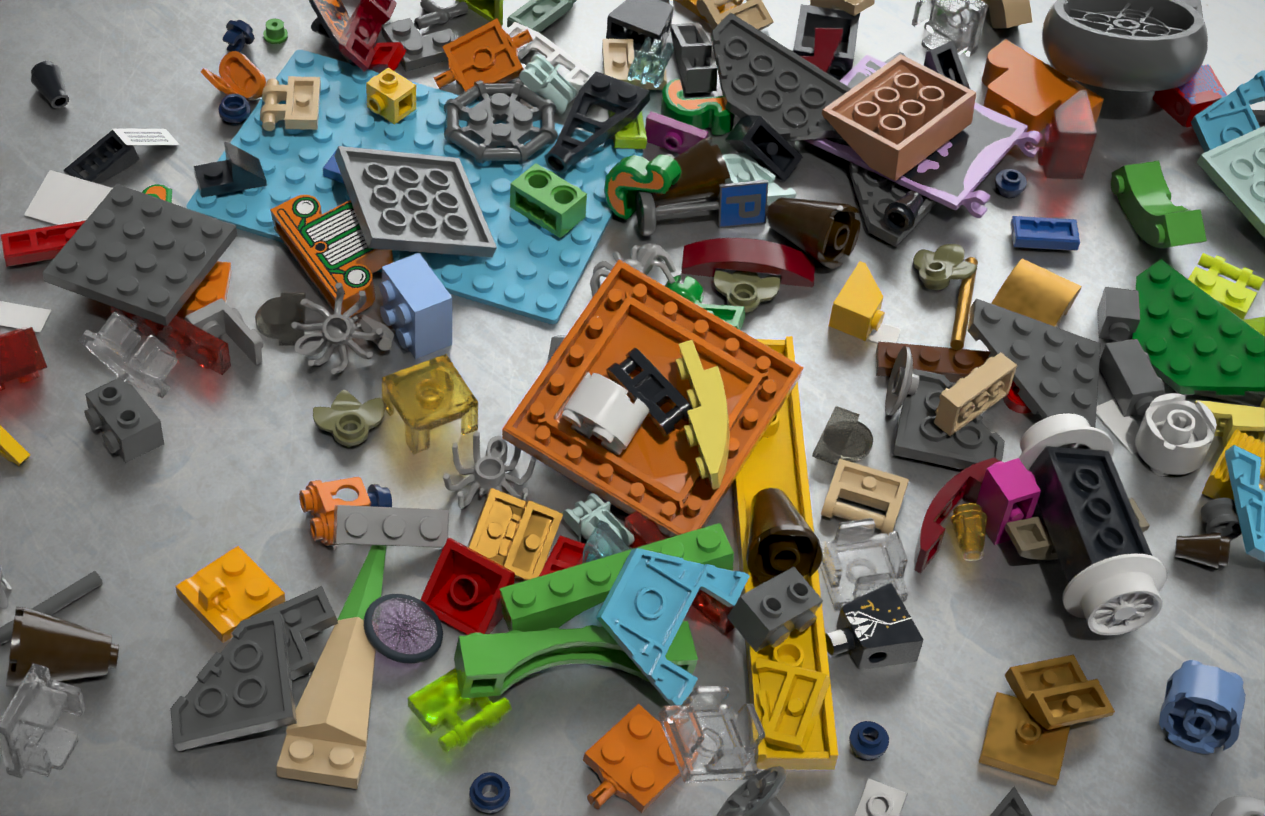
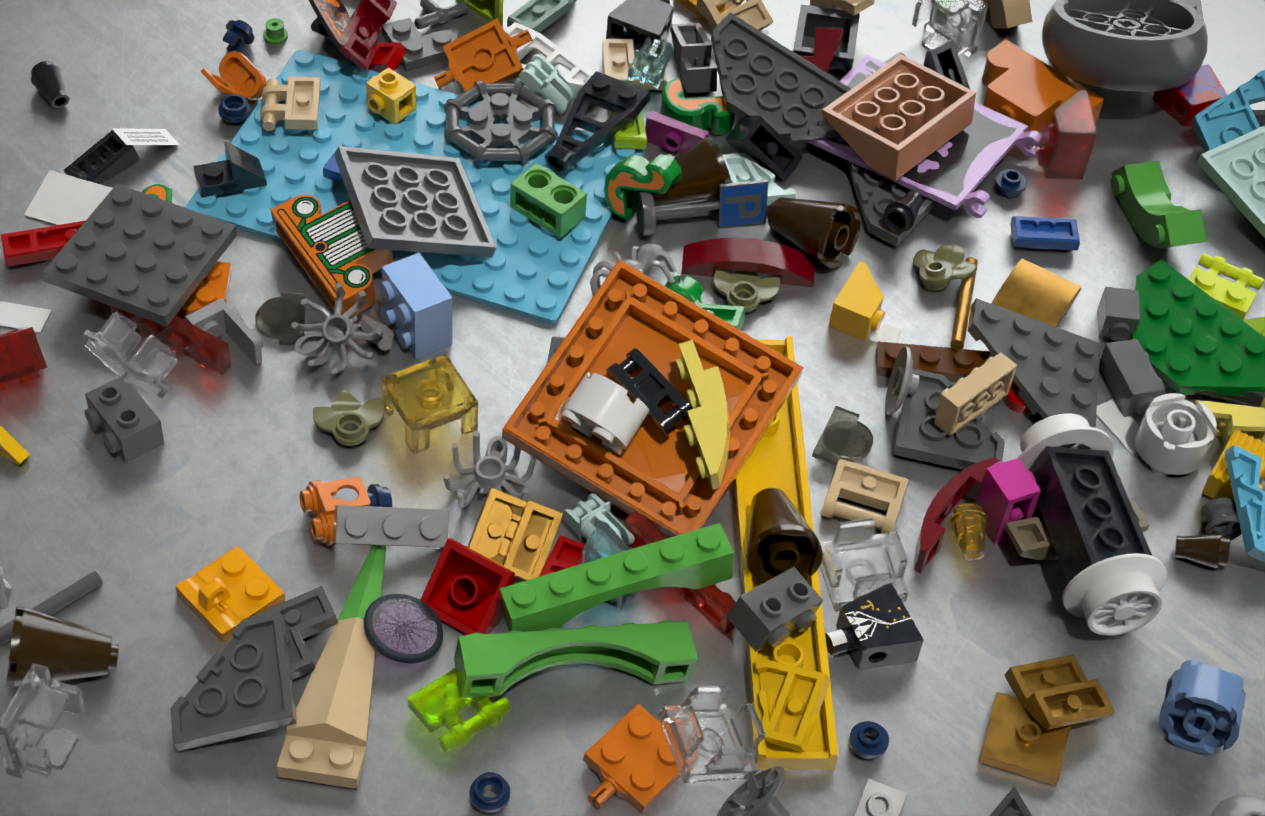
medium azure wing [596,548,750,710] -> none

